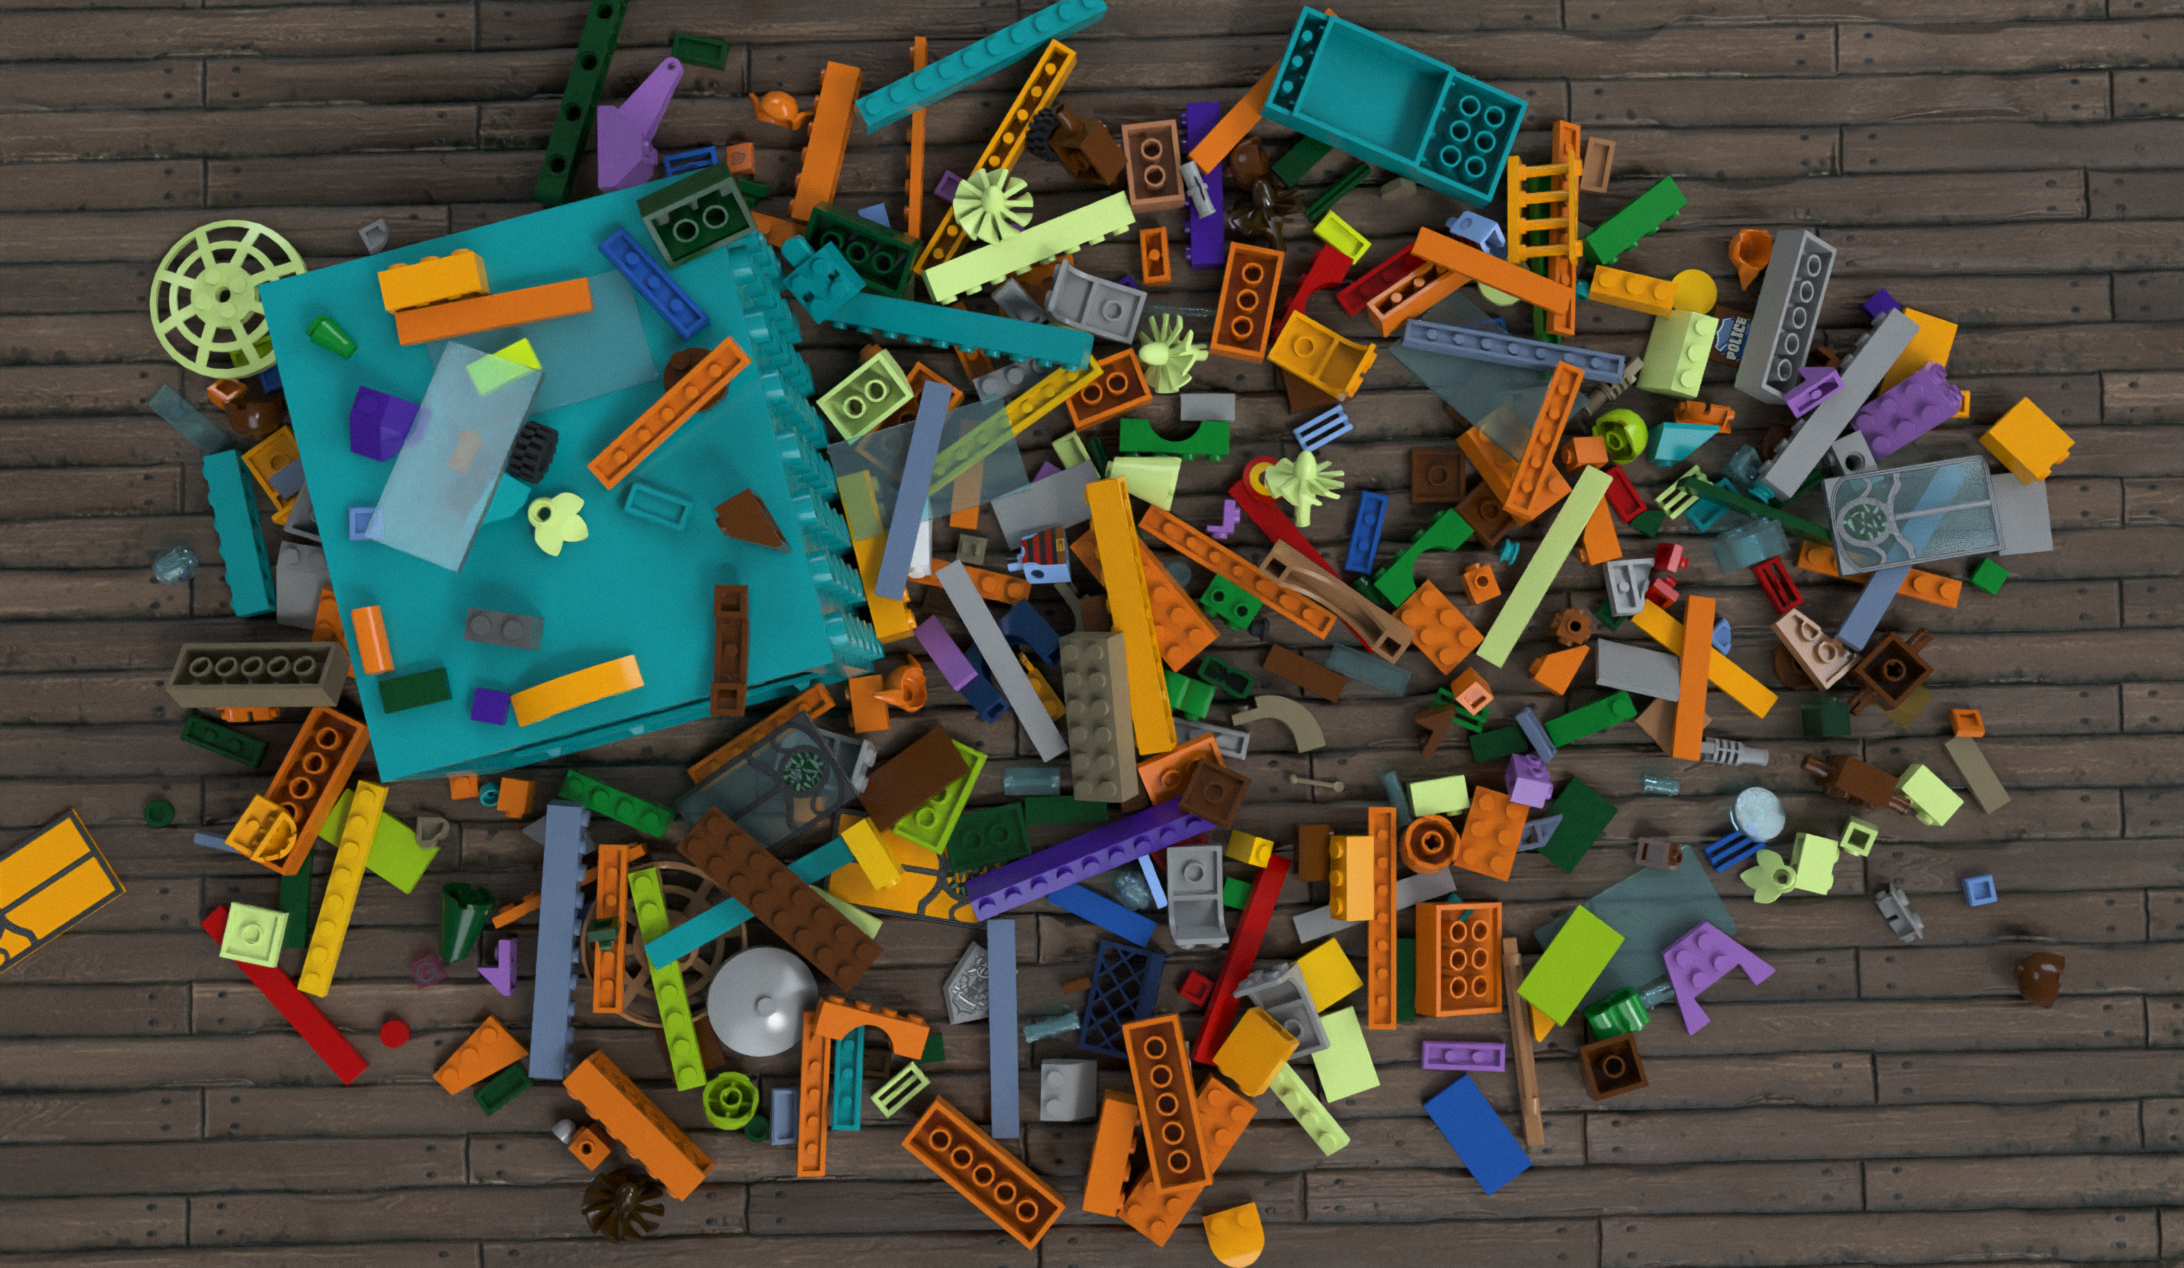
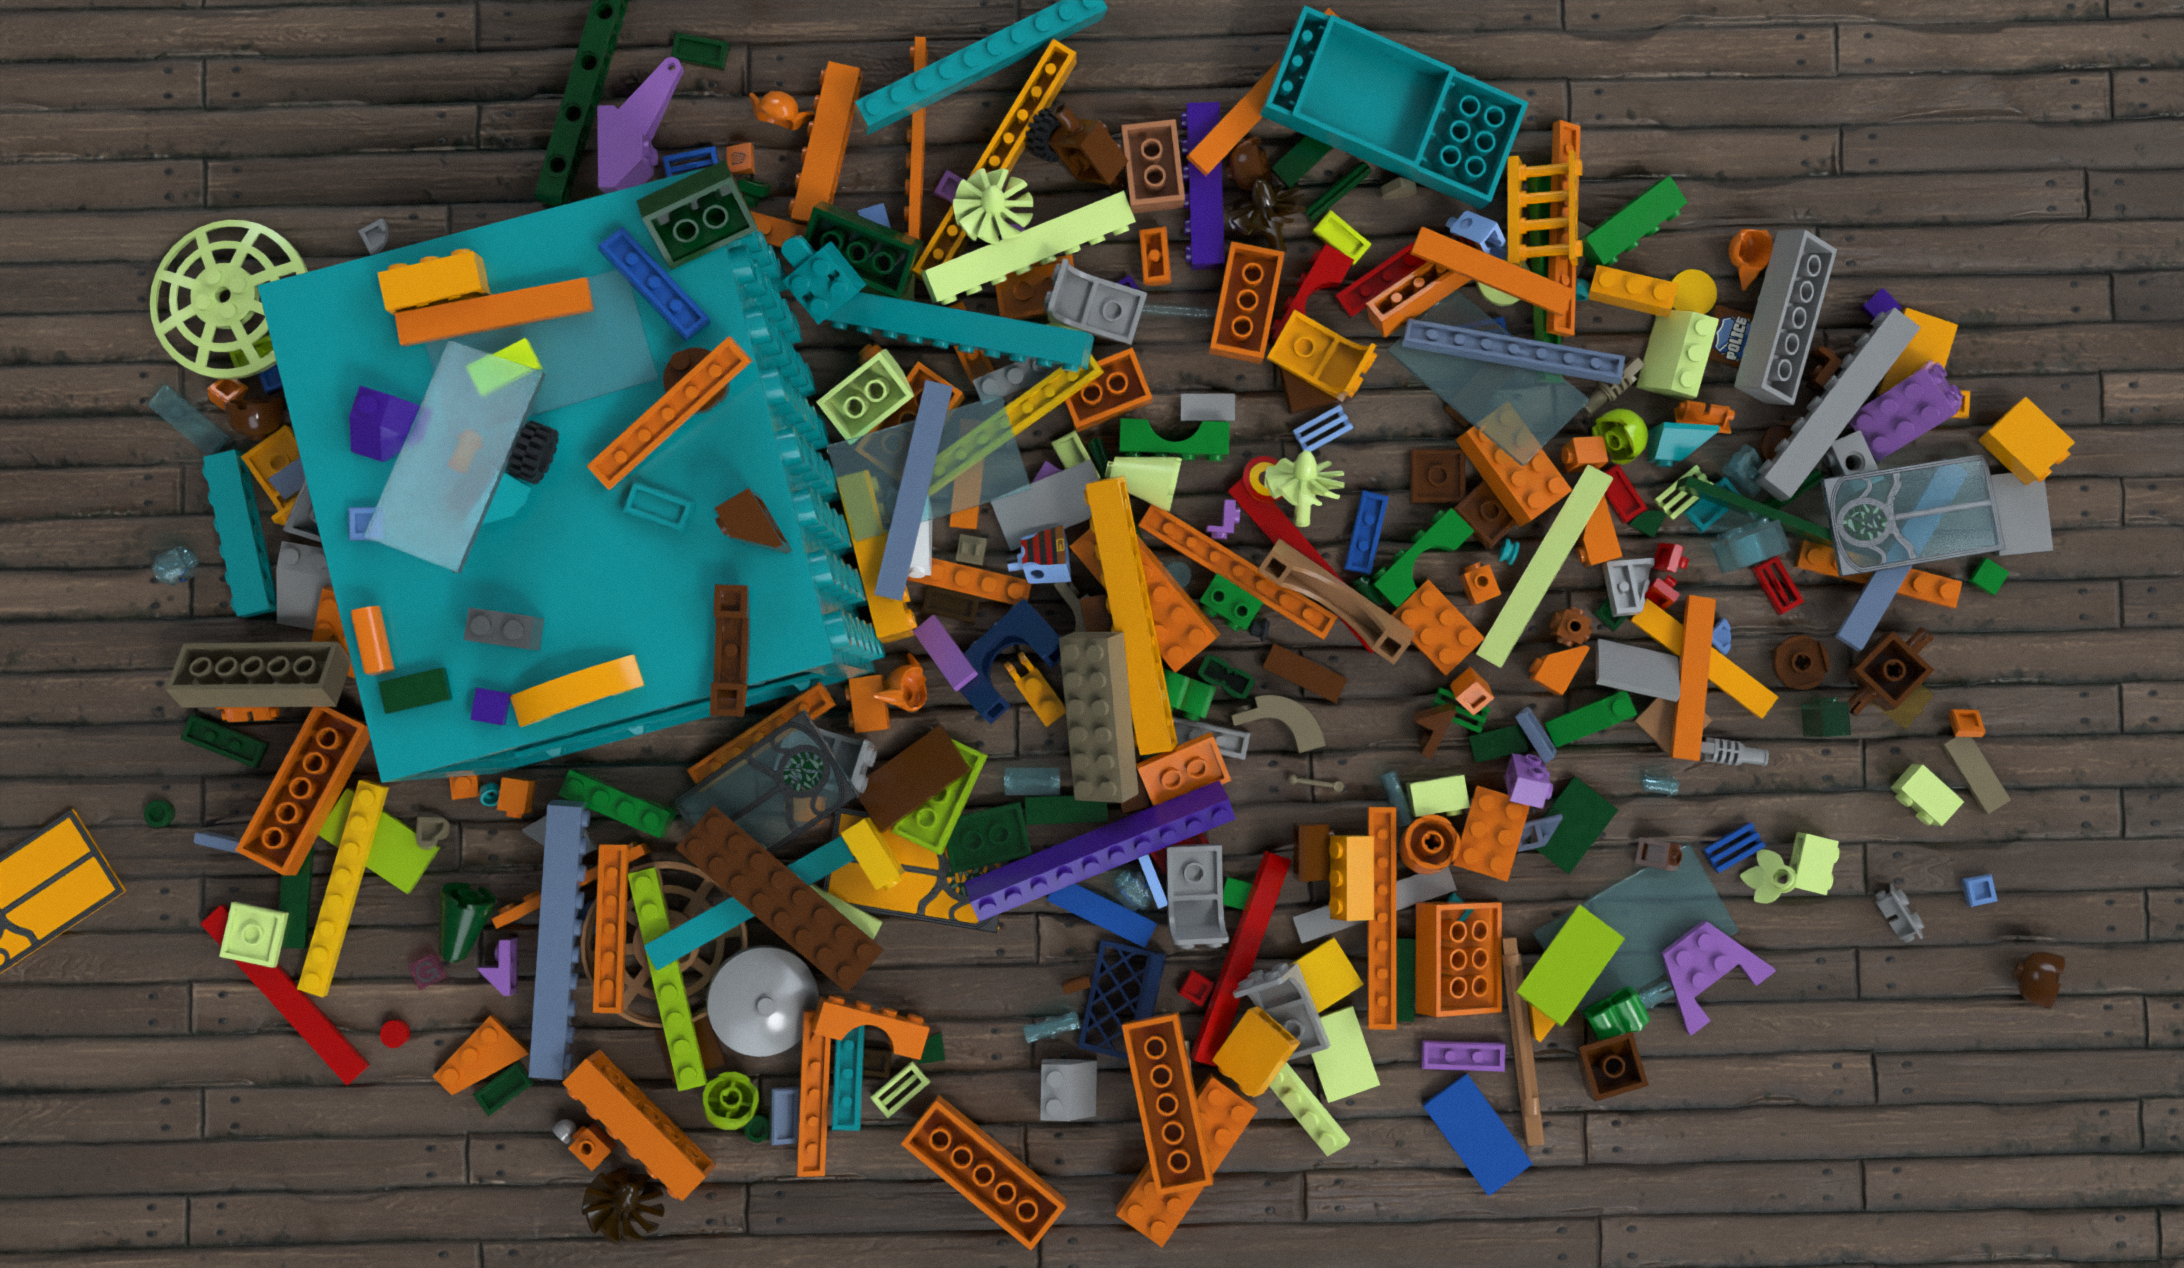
light orange slope [224,793,297,863] -> none
green cone [306,314,359,360] -> none
yellowish green plate [527,493,589,556] -> none
dark green tile [587,916,621,952] -> none
light grey tile [935,559,1068,762] -> none
light grey tile [943,941,1019,1025] -> none
sand blue tile [987,918,1020,1139] -> none
light grey tile [991,277,1048,324] -> none
orange brick [1082,1089,1141,1217] -> none
yellowish green piece [1136,313,1209,393] -> none
reddish brown tile [1178,757,1252,831] -> none
light grey pin [1179,160,1216,219] -> none
light orange slope [1202,1202,1265,1268] -> none
yellow brick [1225,829,1274,868] -> none
clear light blue tile [1325,642,1412,698] -> none
orange plate [1502,360,1585,520] -> none
medium nougat tile [1579,136,1616,196] -> none
clear light blue tile [1730,787,1786,842] -> none
teal bush [1746,481,1775,506] -> none
medium nougat wing [1770,608,1863,691] -> none
medium lavender slope [1782,367,1846,419] -> none
reddish brown brick [1800,753,1911,815] -> none
yellowish green brick [1839,815,1878,857] -> none

